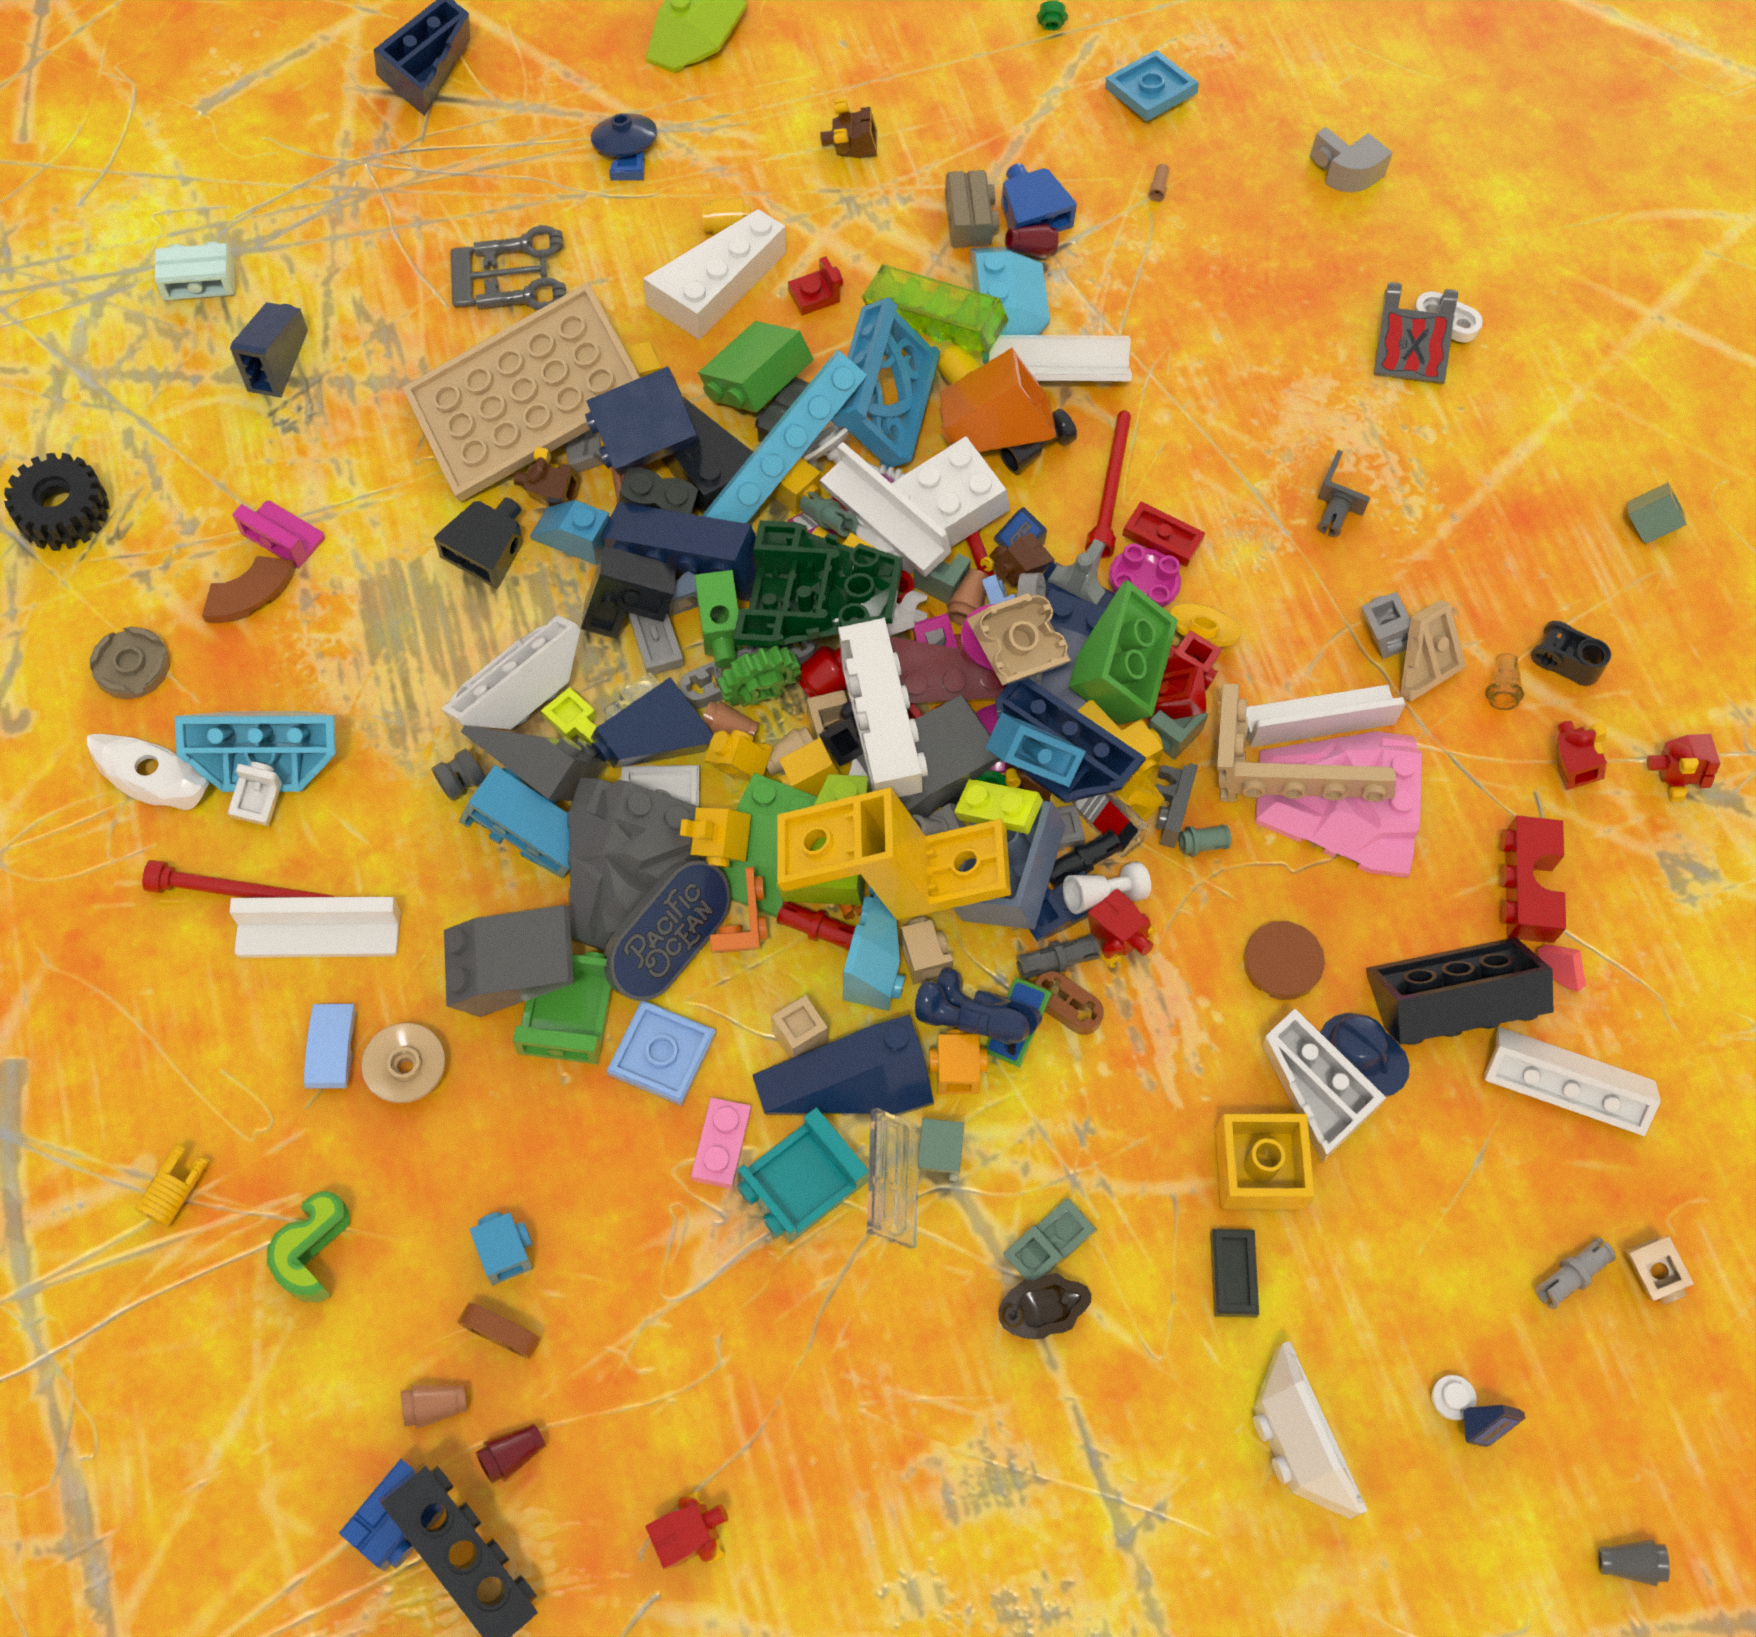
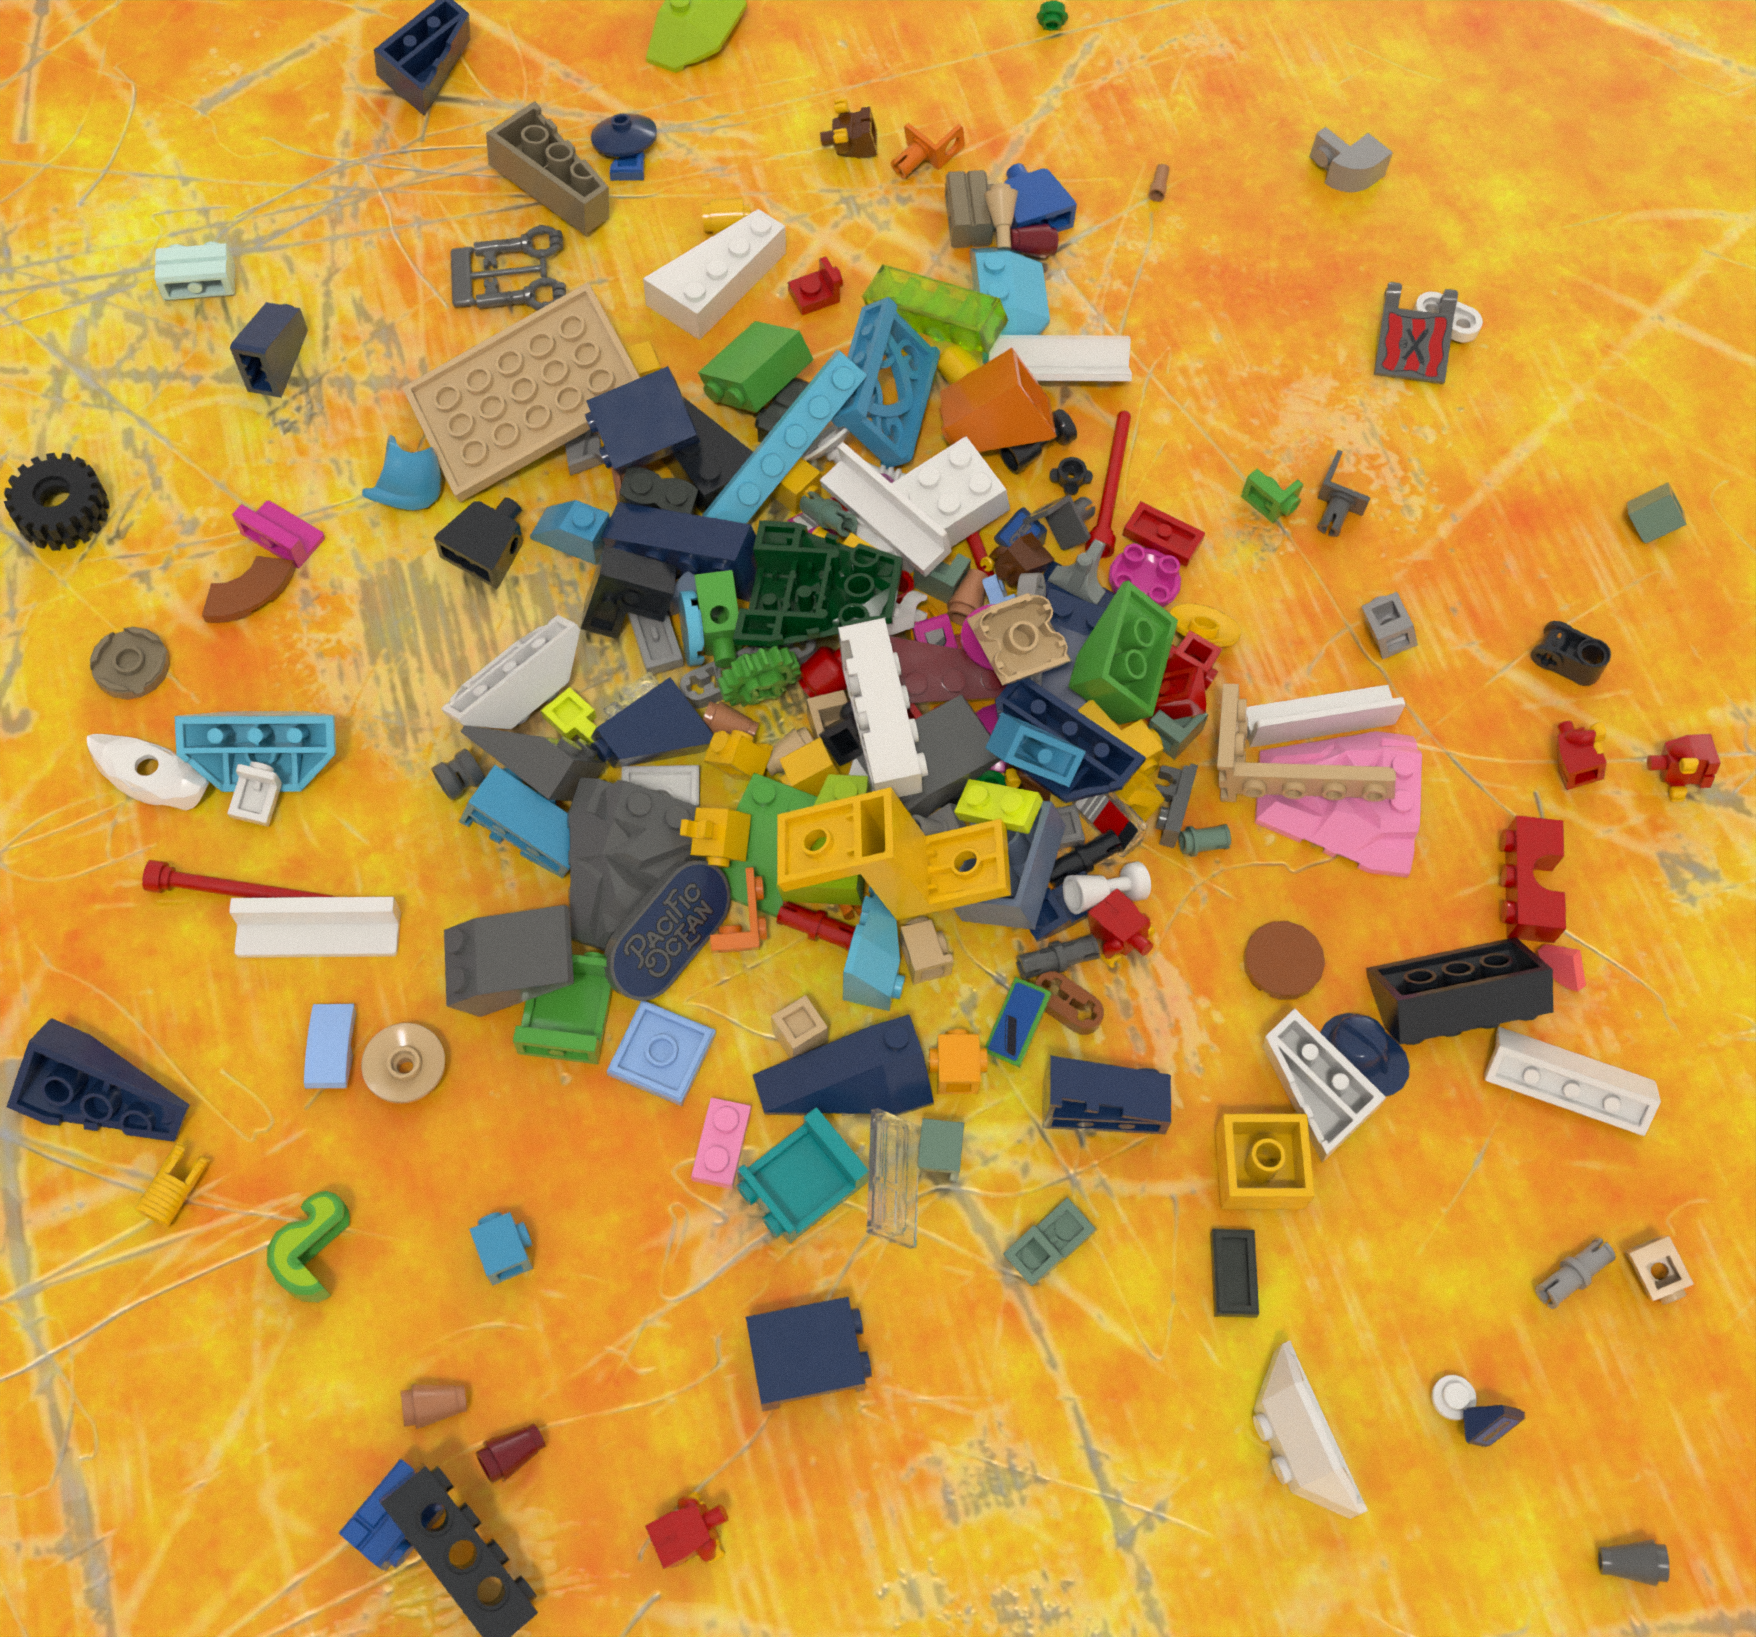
dark orange beam [457,1302,540,1359] -> none
reddish brown piece [514,447,580,507] -> none
dark blue piece [915,967,1042,1045] -> none
dark brown arm [998,1273,1091,1339] -> none
dark azure plate [1105,50,1199,121] -> none
tan wing [1400,600,1466,702] -> none
clear yellow cone [1485,653,1524,710] -> none
none -> dark blue wedge [6,1018,190,1142]
none -> dark azure piece [362,435,442,511]
none -> dark tan wedge [486,101,609,235]
none -> medium azure tile [679,590,704,667]
none -> dark blue panel [746,1296,872,1412]
none -> orange bracket [891,123,965,179]
none -> tan cone [984,183,1018,250]
none -> dark grey bracket [1022,494,1095,550]
none -> dark blue wedge [1042,1055,1171,1134]
none -> black plate [1049,457,1093,495]
none -> bright green bracket [1241,469,1303,523]

